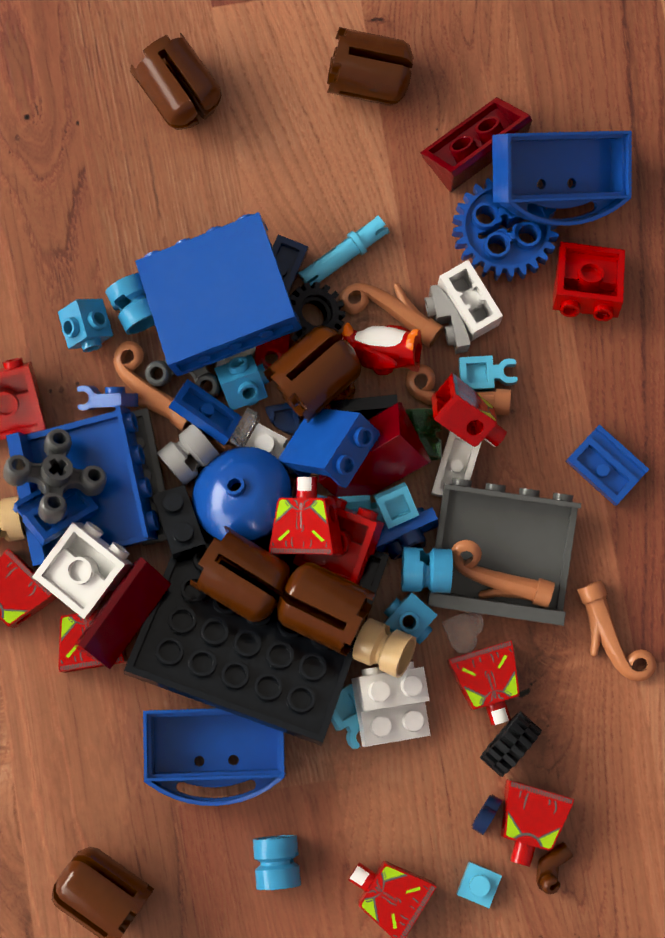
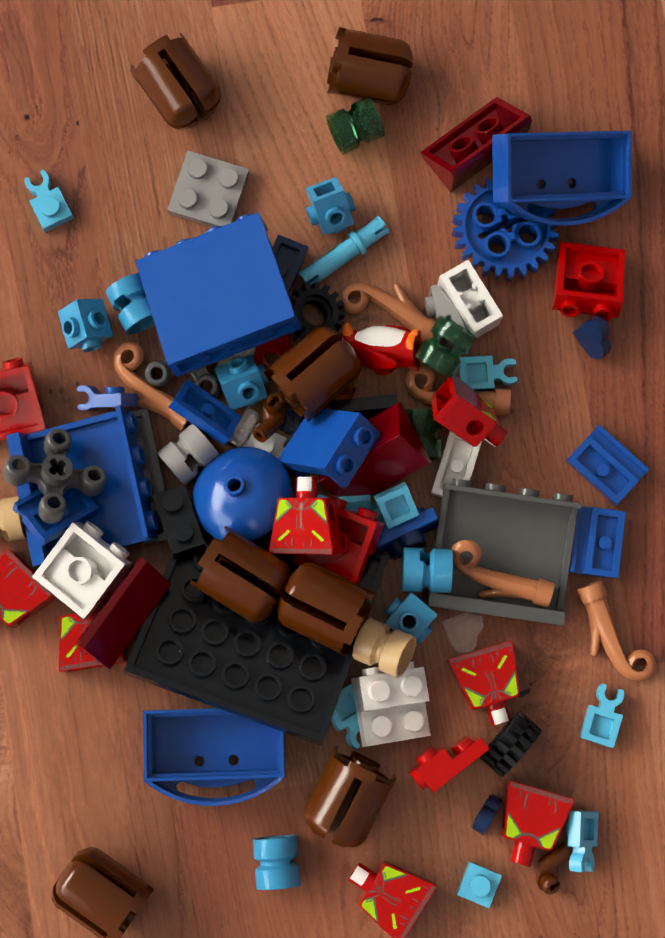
none -> medium azure plate [24,170,74,233]
none -> light grey plate [167,150,250,227]
none -> reddish brown arm [253,393,285,443]
none -> reddish brown cylinder [304,746,397,847]
none -> dark azure brick [305,177,356,235]
none -> clear green wheel [326,97,385,155]
none -> red plate [408,736,489,793]
none -> clear green wheel [415,314,477,378]
none -> medium azure plate [566,810,599,872]
none -> blue plate [569,506,626,579]
none -> dark blue tile [573,316,611,360]
none -> medium azure plate [579,684,624,748]

